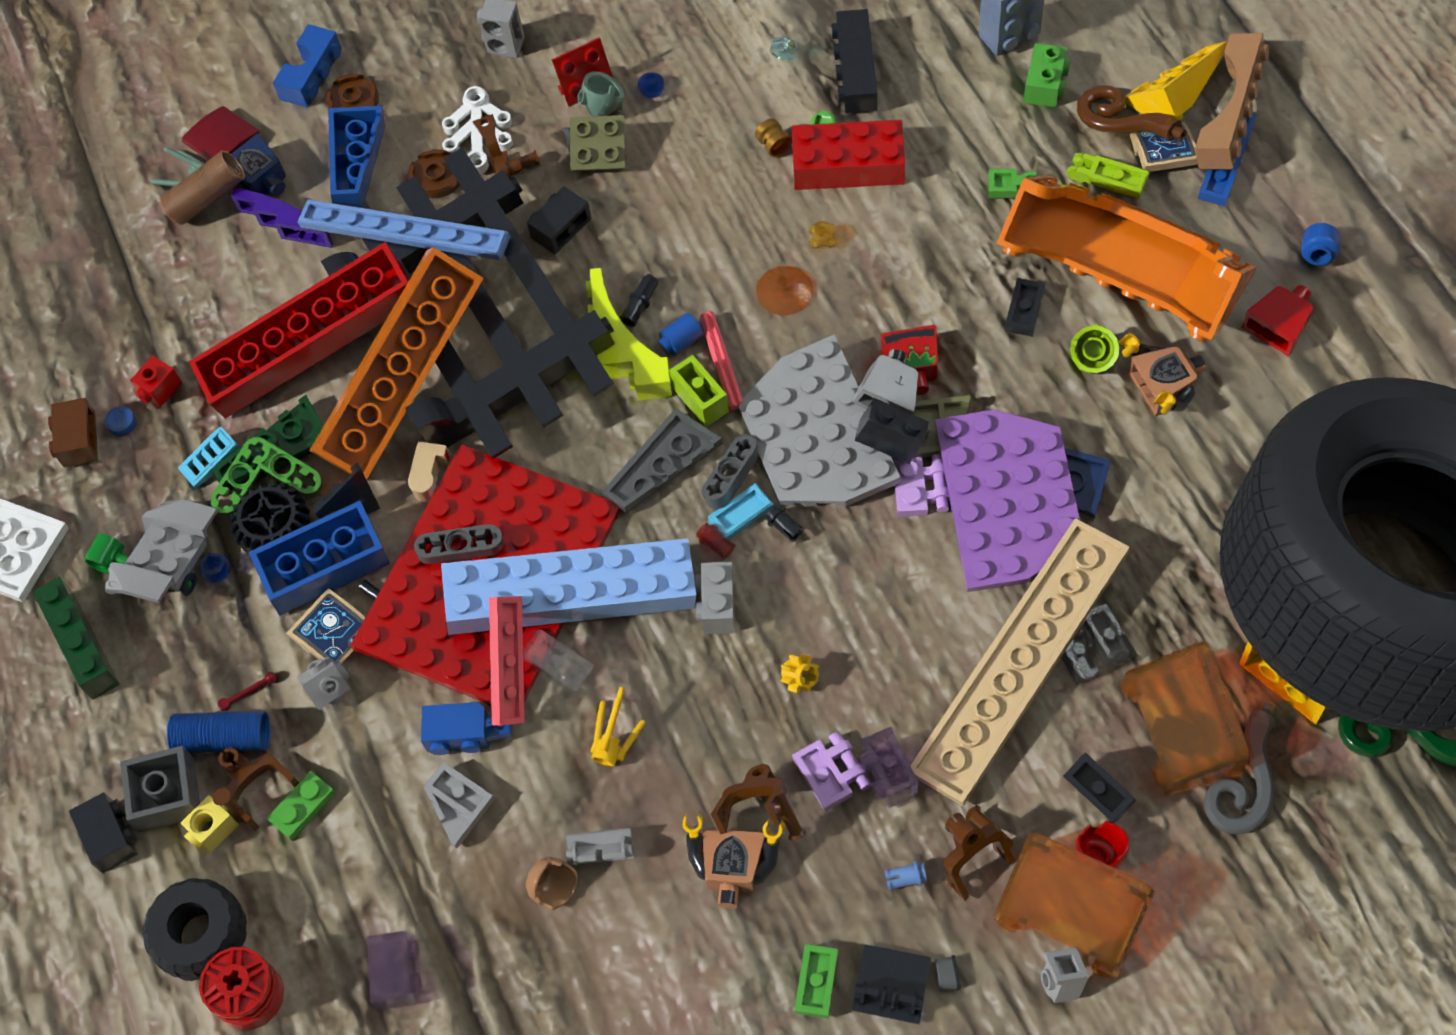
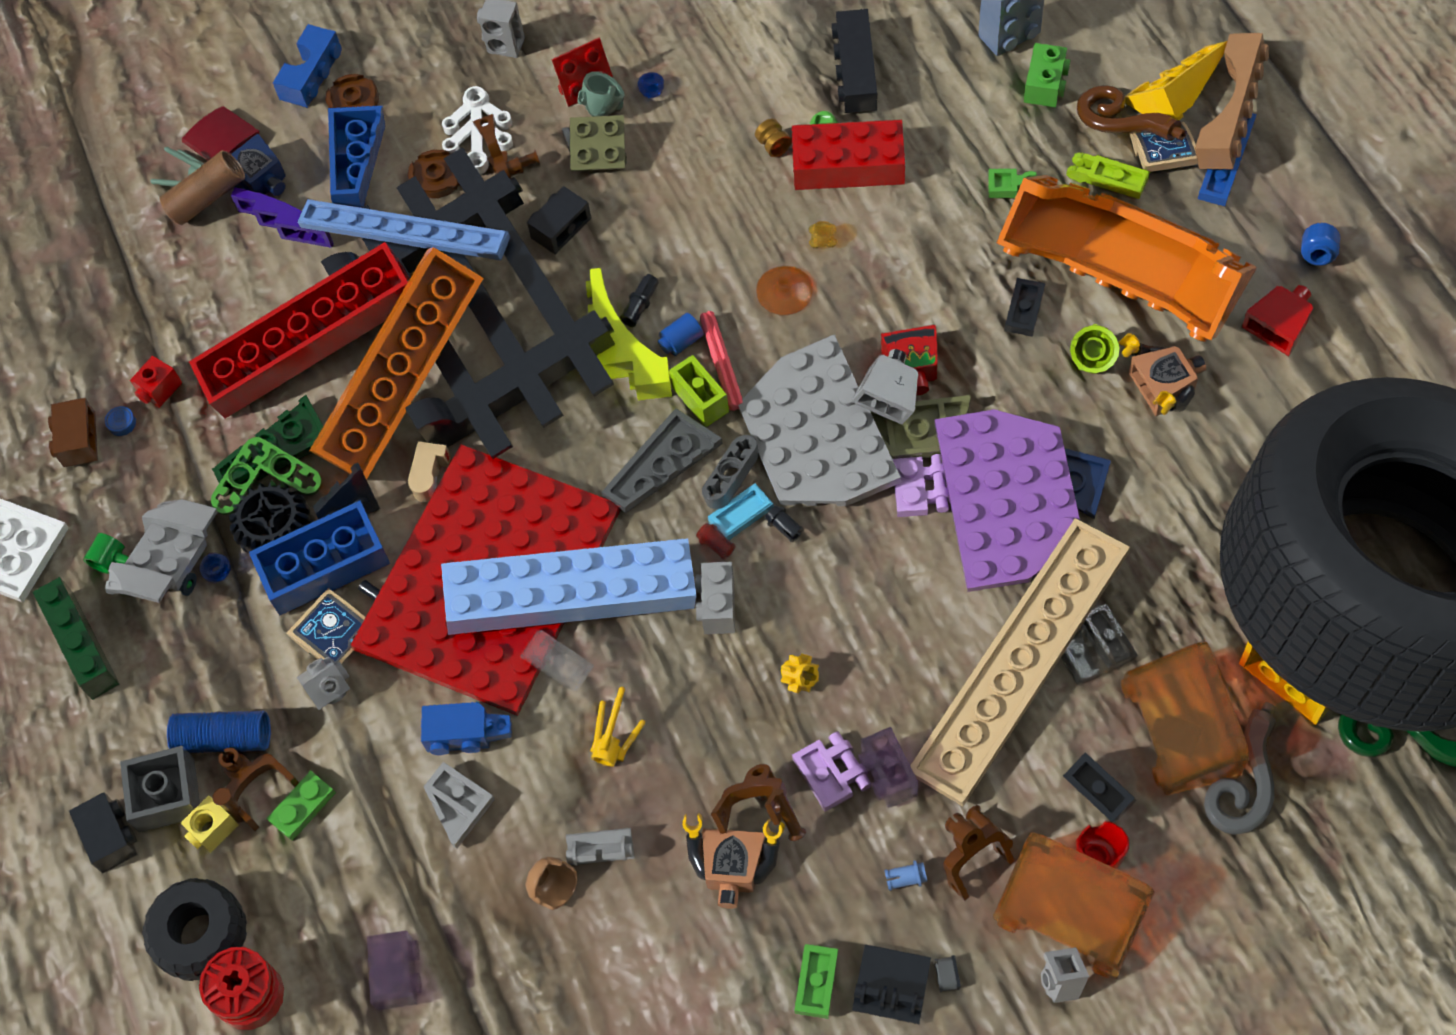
medium azure slope [178,427,239,489] -> none
dark red hinge [217,671,277,711] -> none
dark grey beam [414,524,504,564] -> none
coral plate [489,596,525,726] -> none
clear light blue tile [770,37,797,60] -> none
black brick [854,398,929,464] -> none

